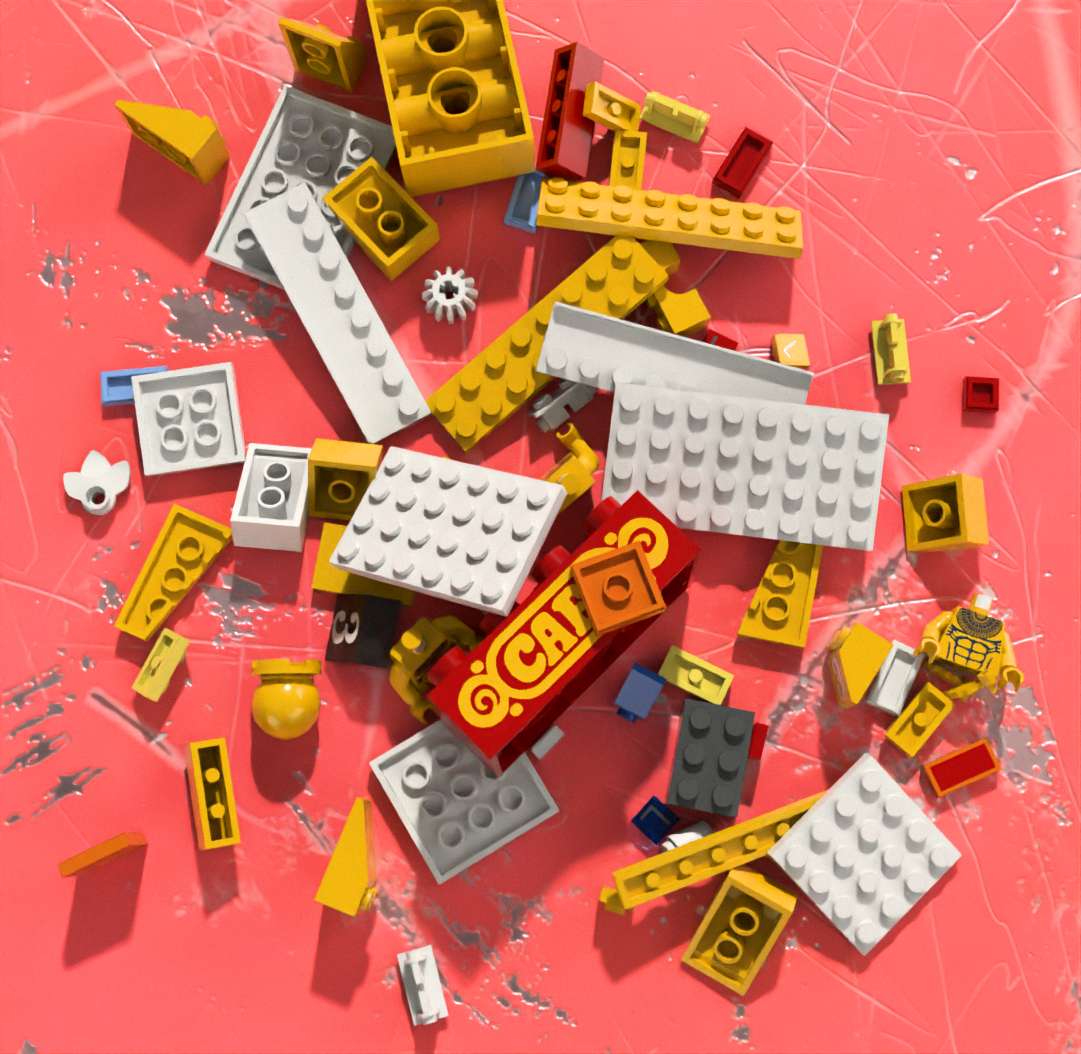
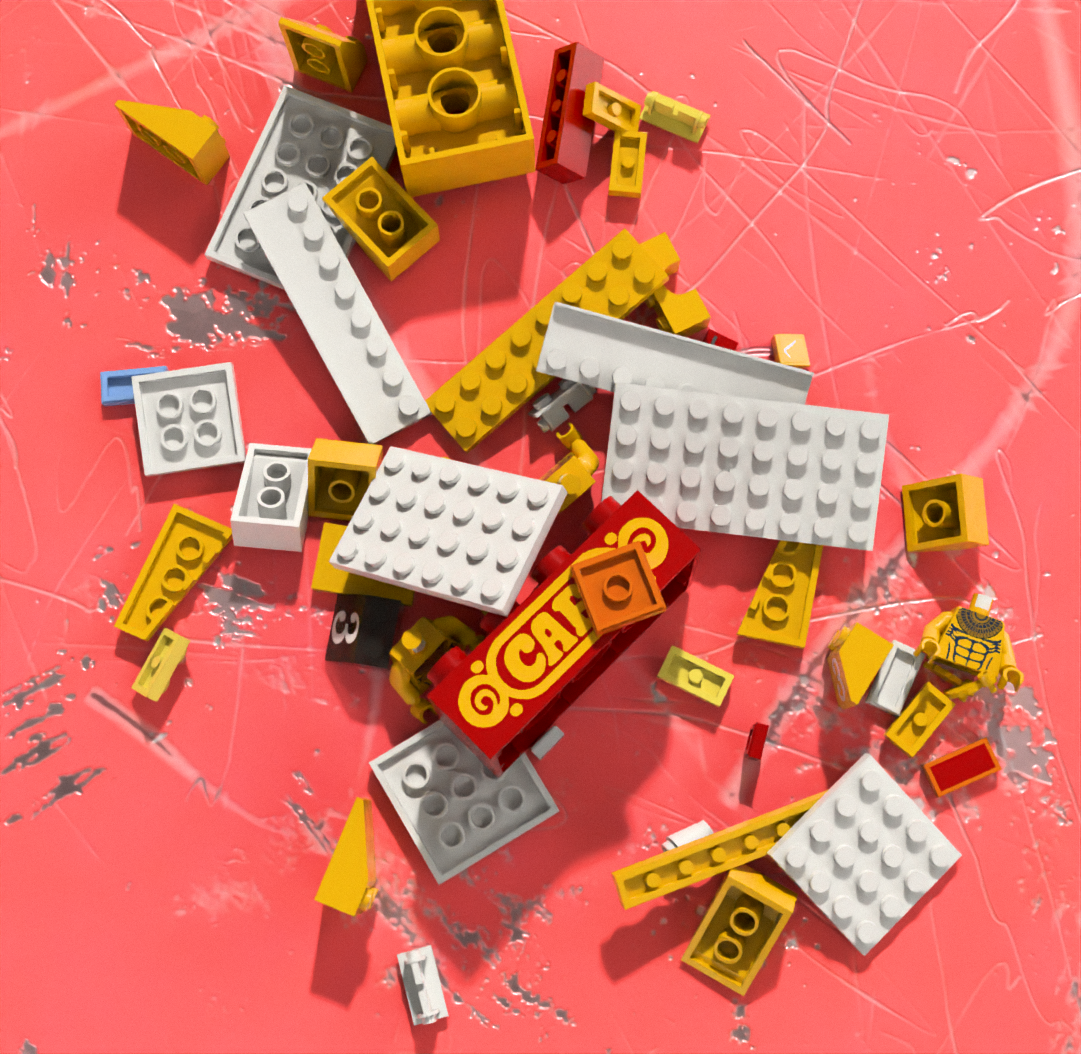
orange tile [58,832,148,878] -> none
white plate [63,450,131,515] -> none
brick [184,737,241,850] -> none
yellow tile [251,659,322,740] -> none
white gear [422,266,478,324] -> none
light blue tile [504,165,550,233] -> none
yellow plate [536,177,803,259] -> none
yellow plate [598,885,634,915] -> none
blue slope [613,662,667,723] -> none
clear blue tile [630,795,680,845] -> none
dark grey brick [664,699,755,818] -> none
red tile [712,127,773,199] -> none
light yellow hinge [871,313,911,385] -> none
red tile [962,376,999,413] -> none

